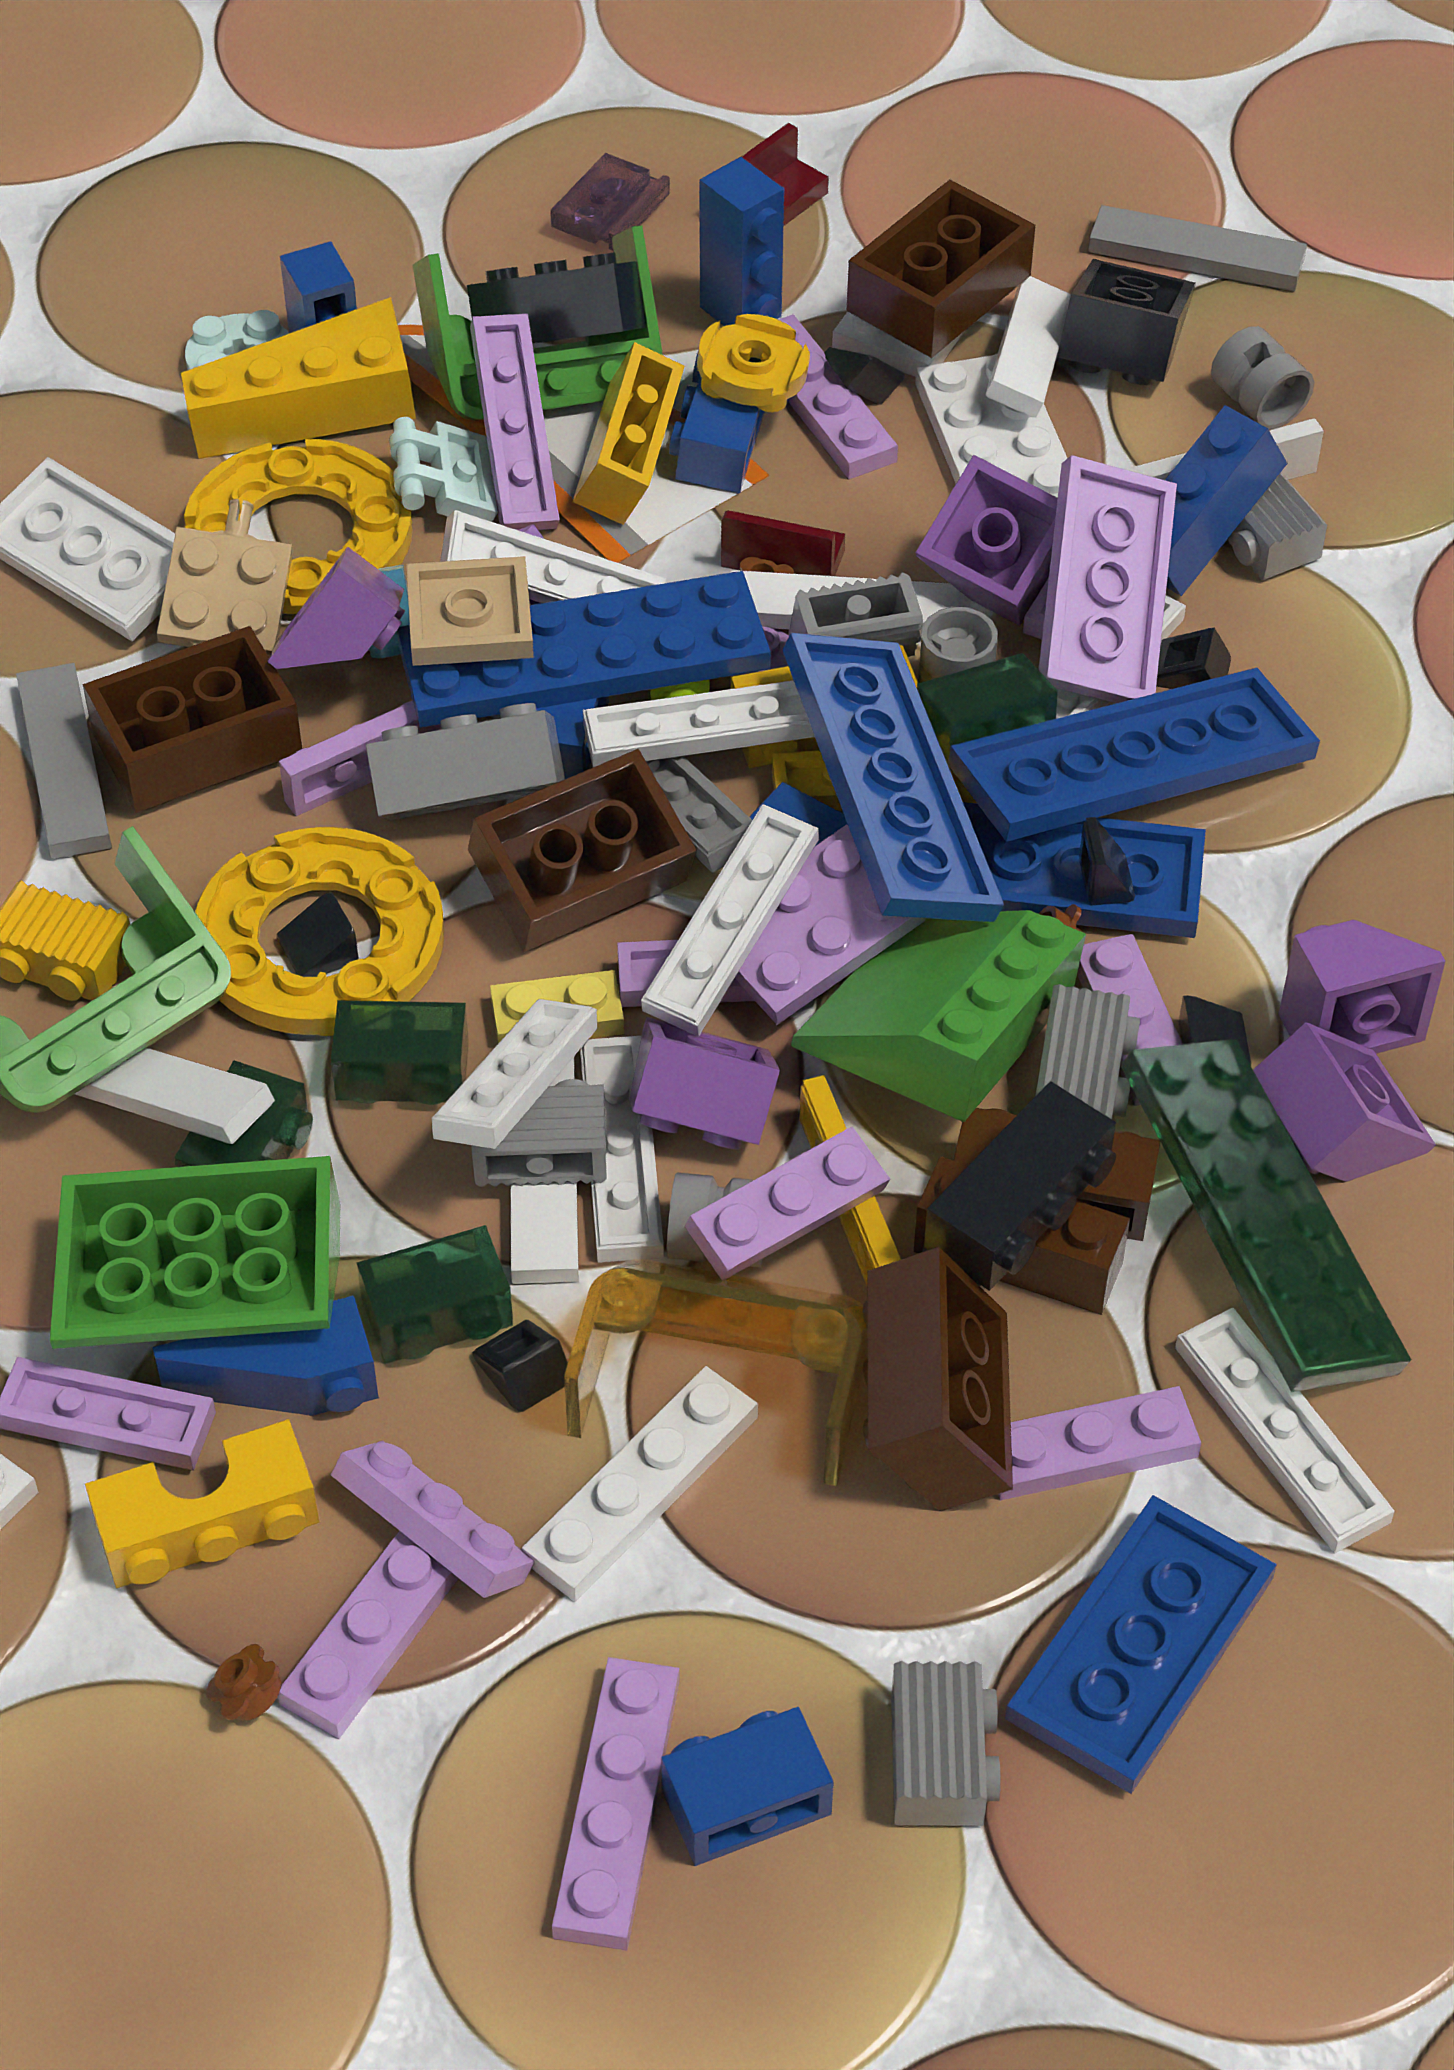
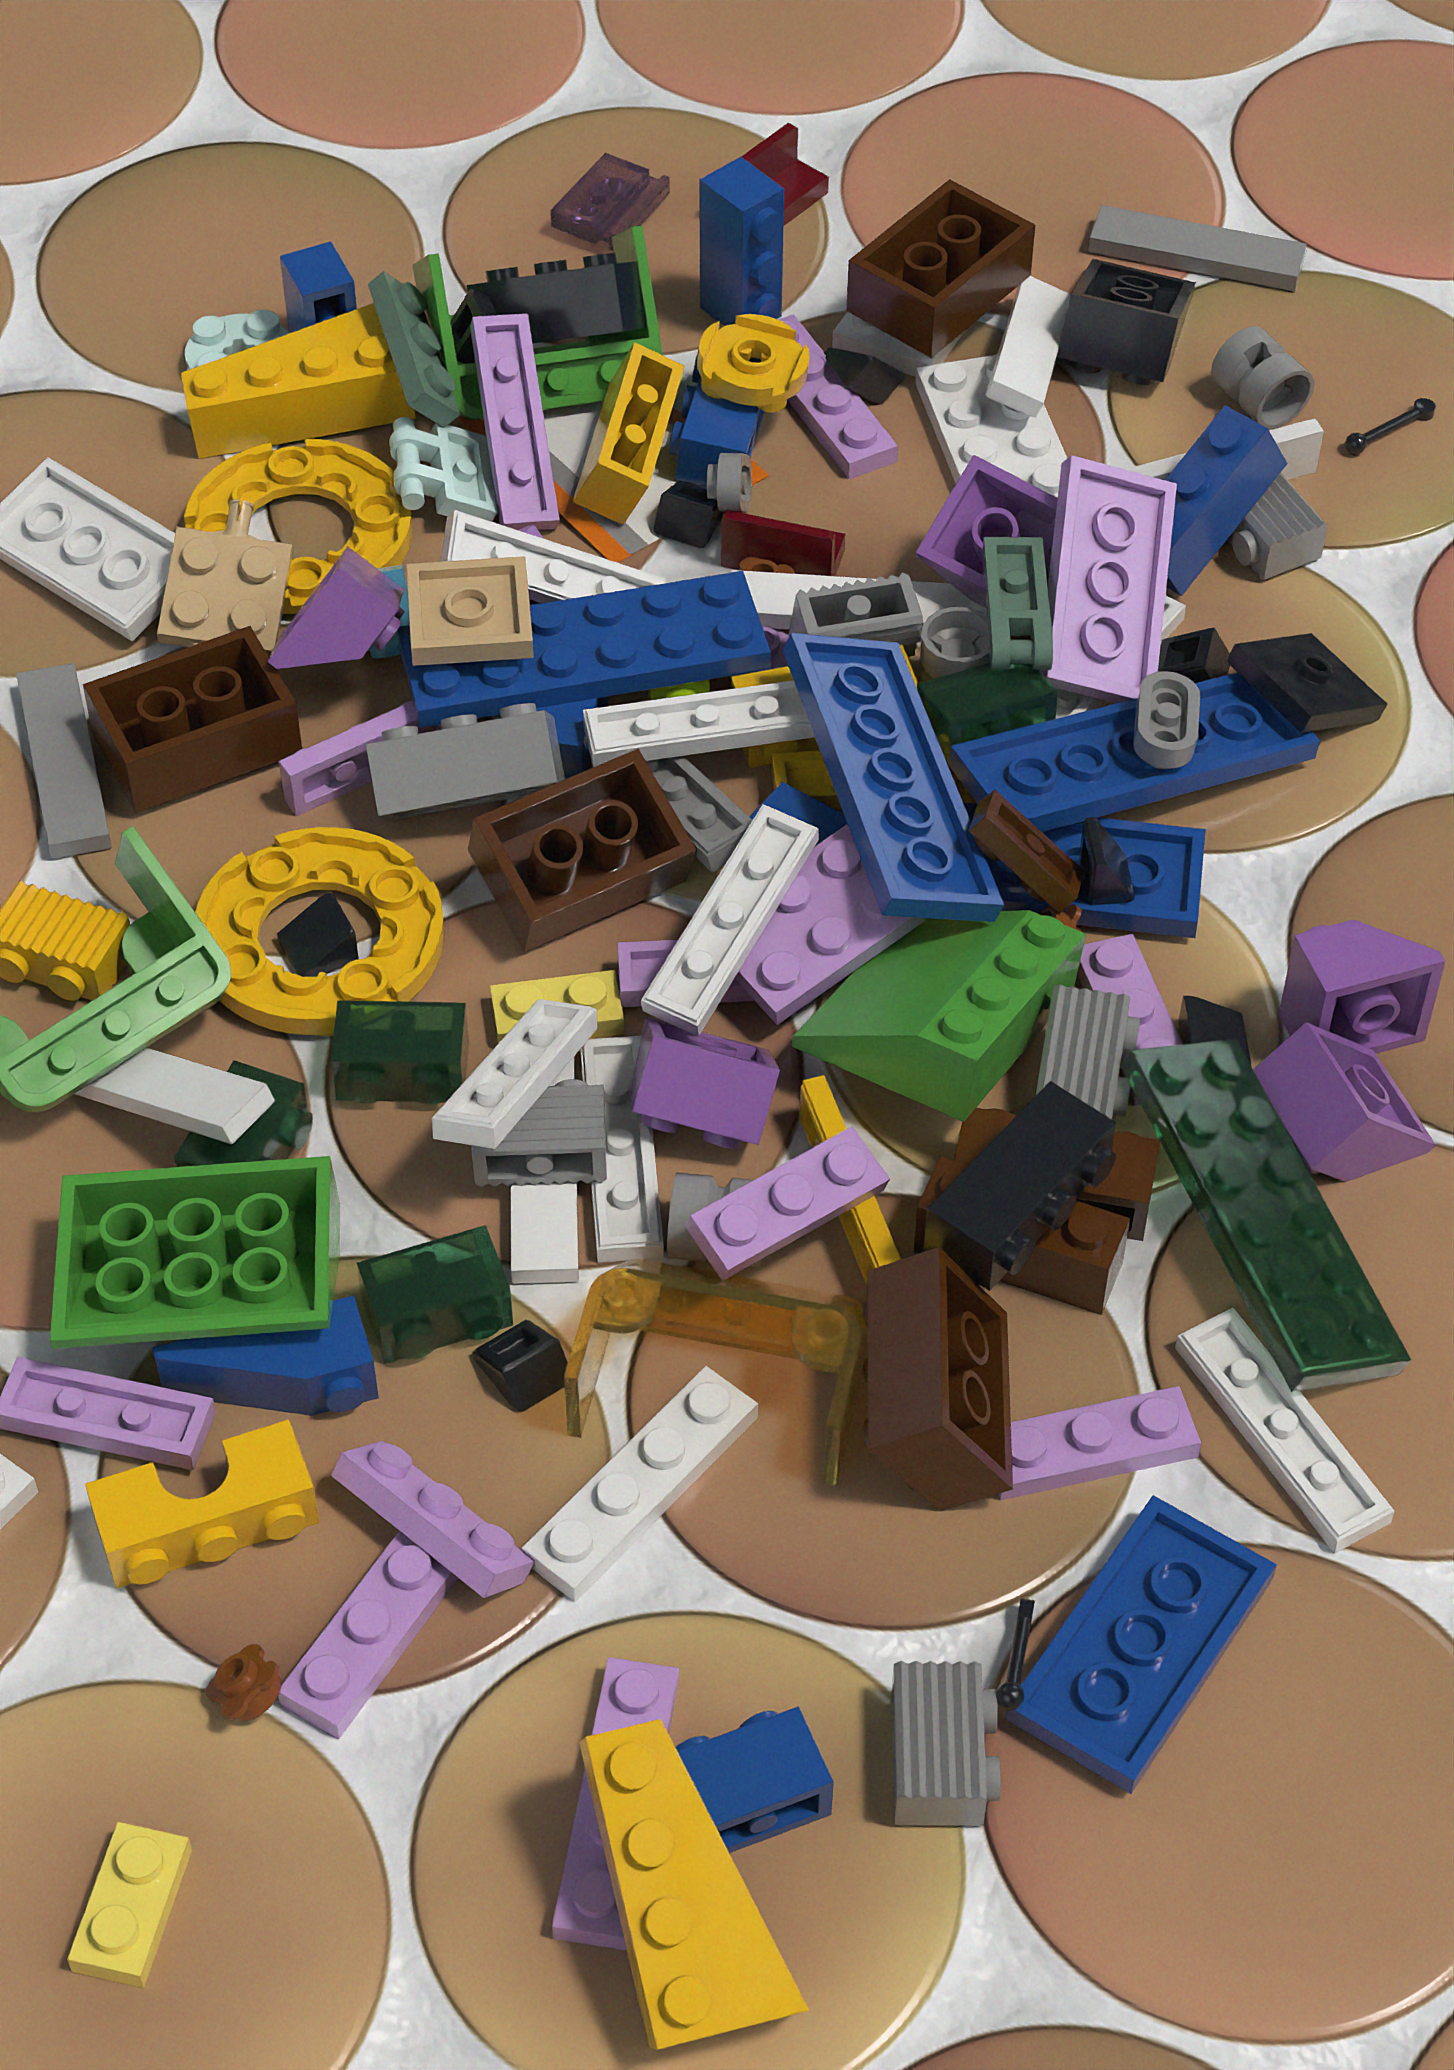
none -> light yellow plate [67,1822,192,1988]
none -> sand green plate [368,271,460,427]
none -> black plate [450,288,497,364]
none -> yellow wedge [579,1719,809,2050]
none -> black slope [653,481,724,548]
none -> light grey plate [707,453,752,513]
none -> reddish brown plate [969,789,1084,914]
none -> sand green plate [982,537,1053,670]
none -> black hinge [996,1598,1035,1711]
none -> light grey plate [1133,671,1200,769]
none -> black plate [1226,633,1388,733]
none -> black hinge [1345,398,1436,454]

